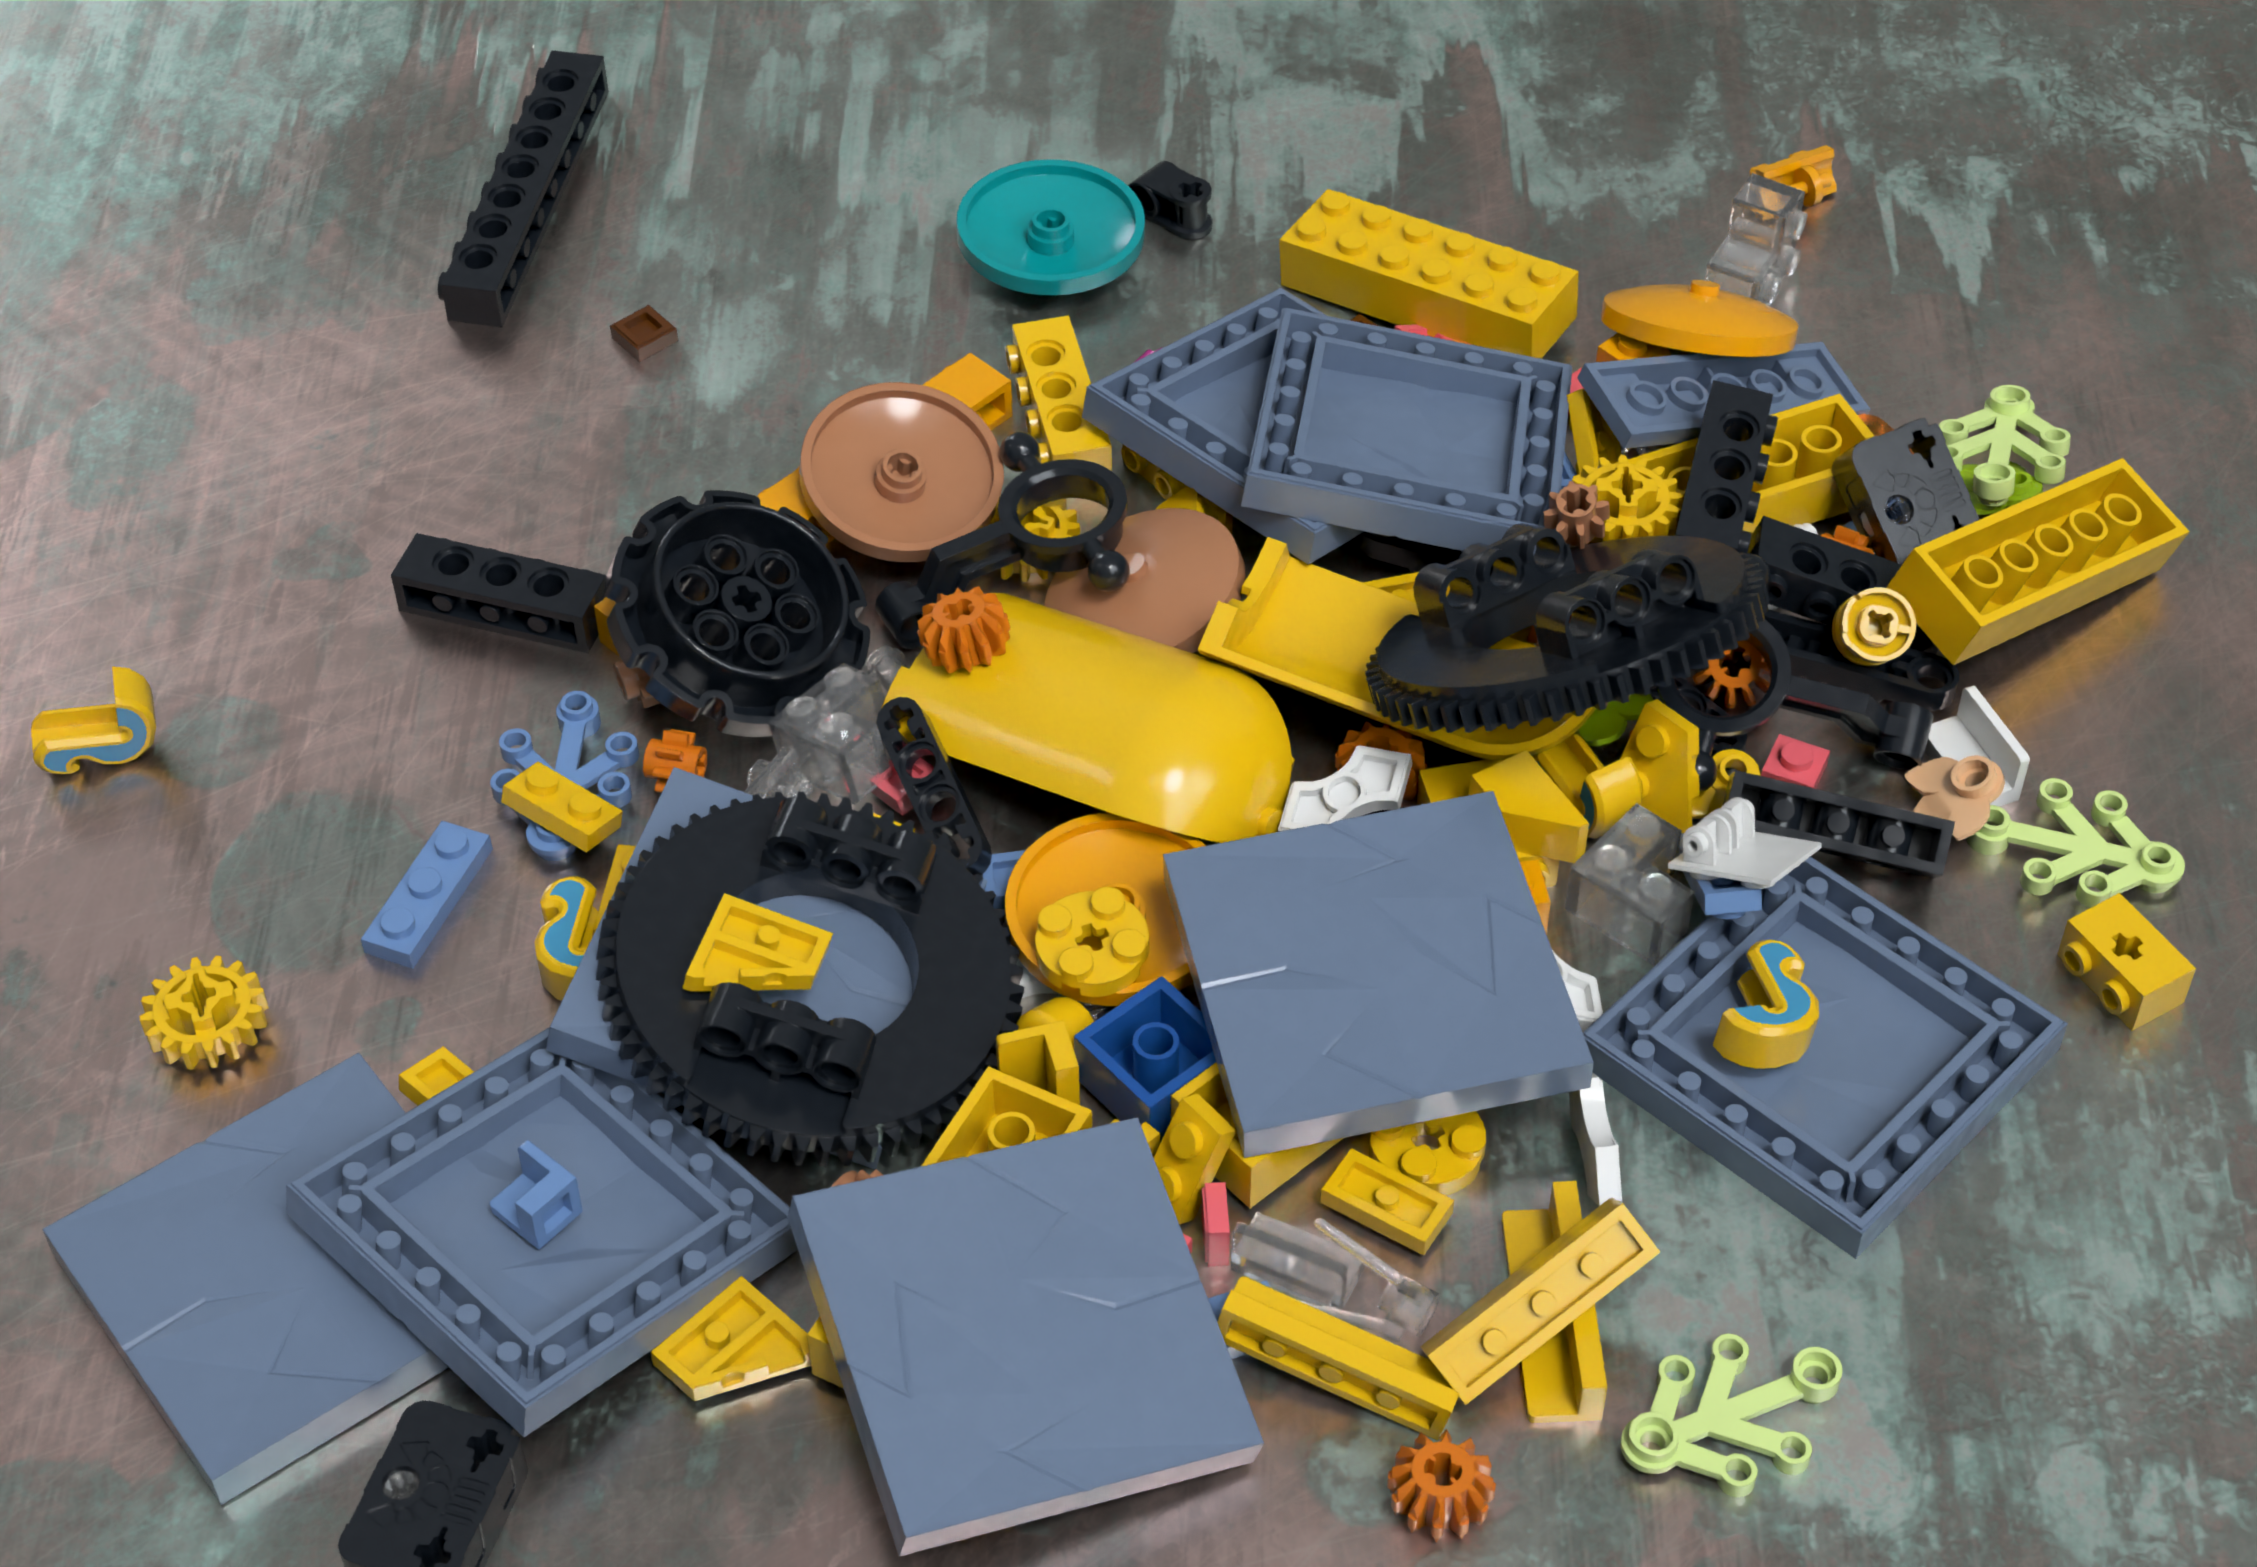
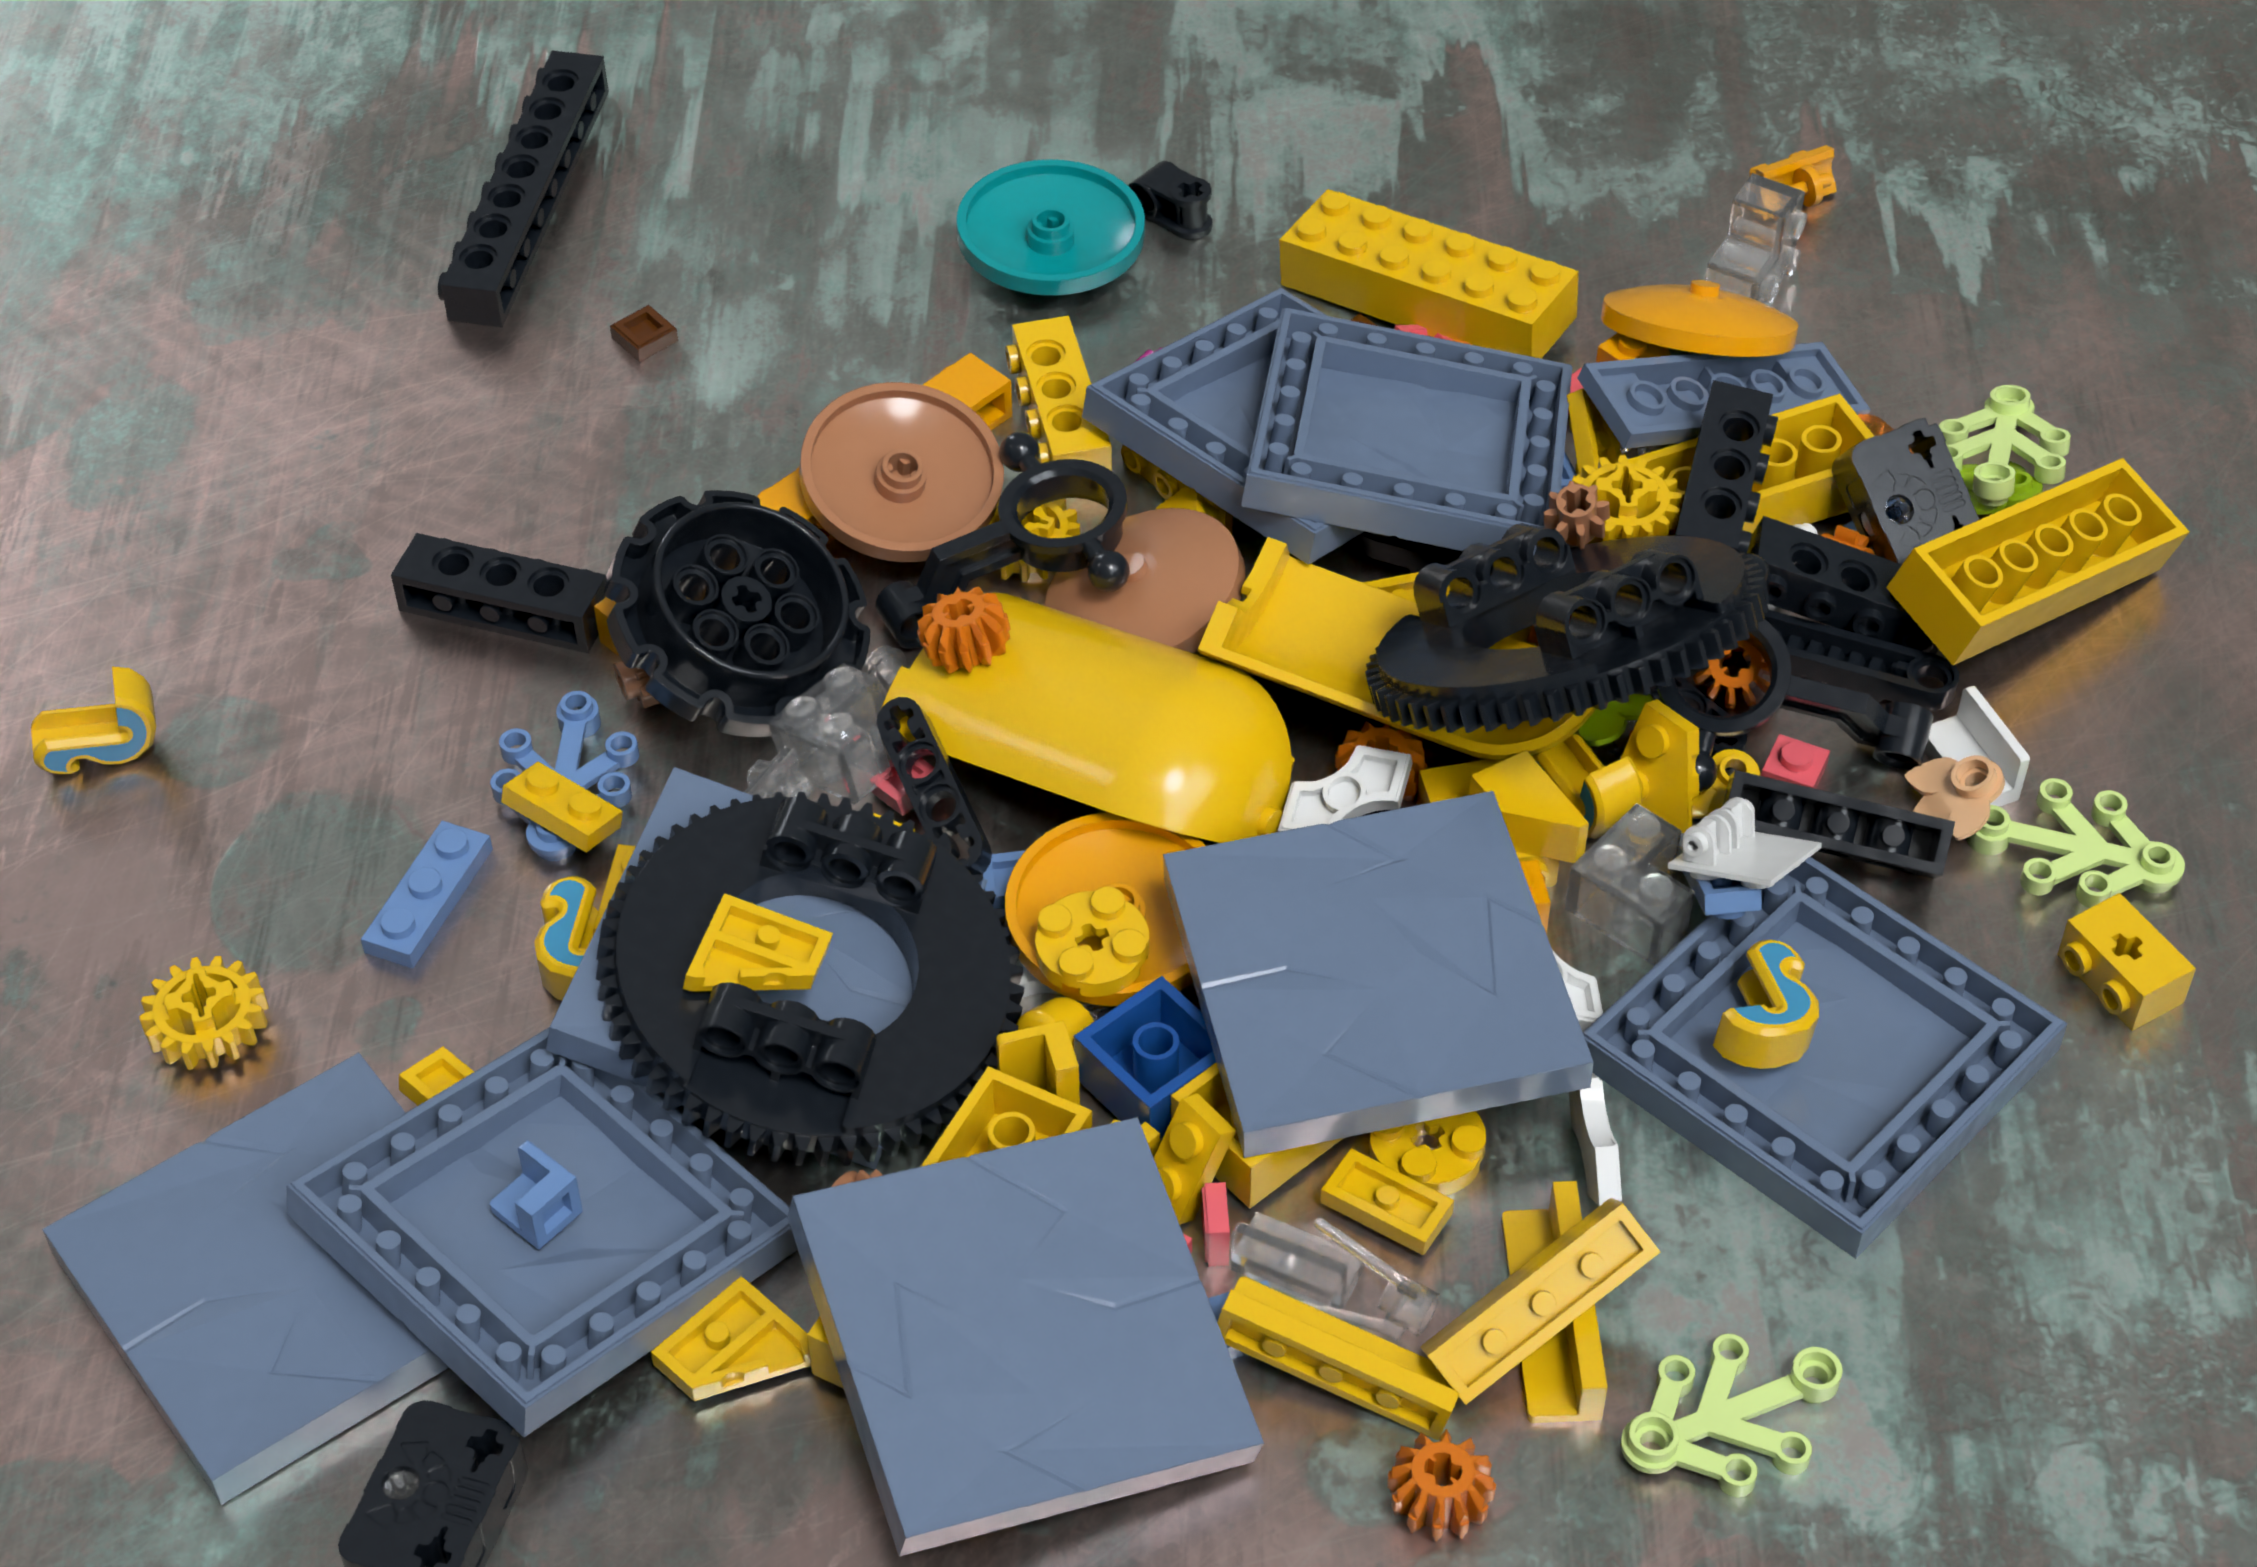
orange gear [643,729,707,793] -> none
yellow wheel [1832,587,1916,666] -> none

